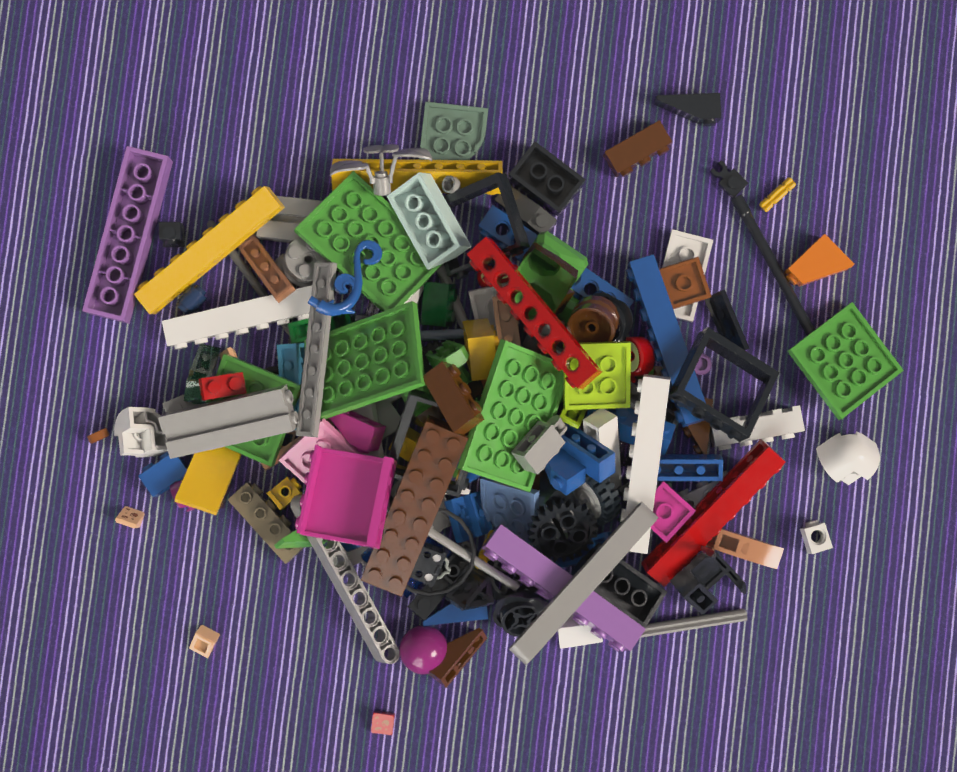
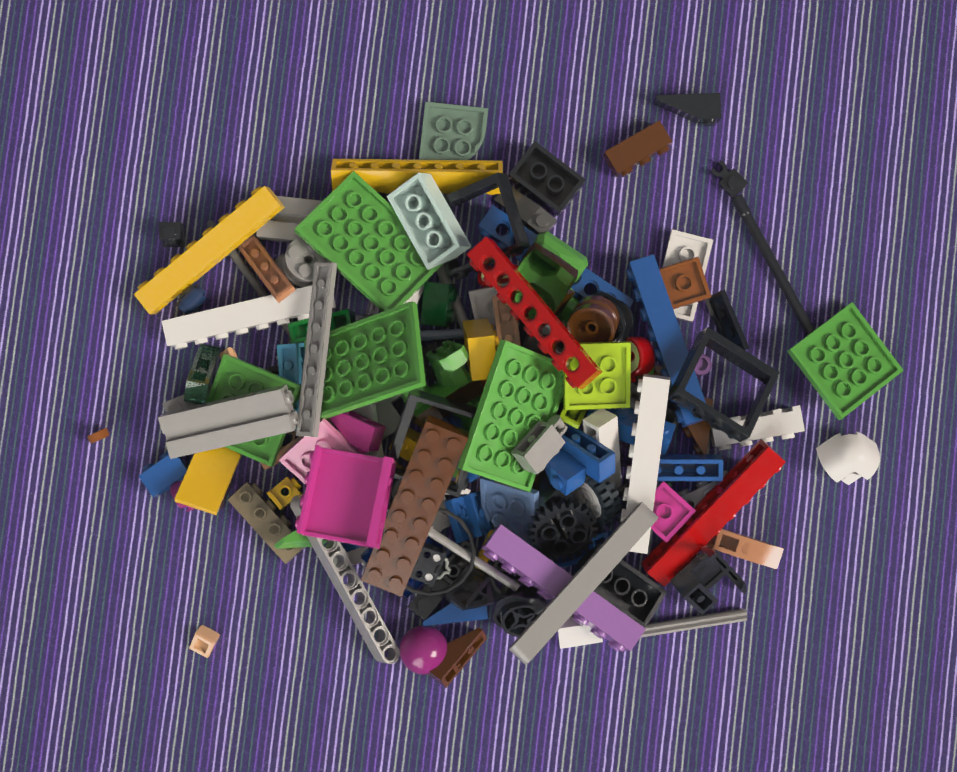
medium lavender brick [82,146,173,324] -> none
white brick [114,407,168,458] -> none
light nougat slope [115,506,145,528] -> none
red plate [198,372,247,401] -> none
blue plant [308,240,382,316] -> none
light grey plant [330,144,432,196] -> none
slope [371,710,395,735] -> none
reddish brown brick [423,361,485,435] -> none
light grey hinge [442,176,461,193] -> none
yellow axle [759,177,796,212] -> none
orange slope [784,234,854,287] -> none
white brick [800,520,833,554] -> none

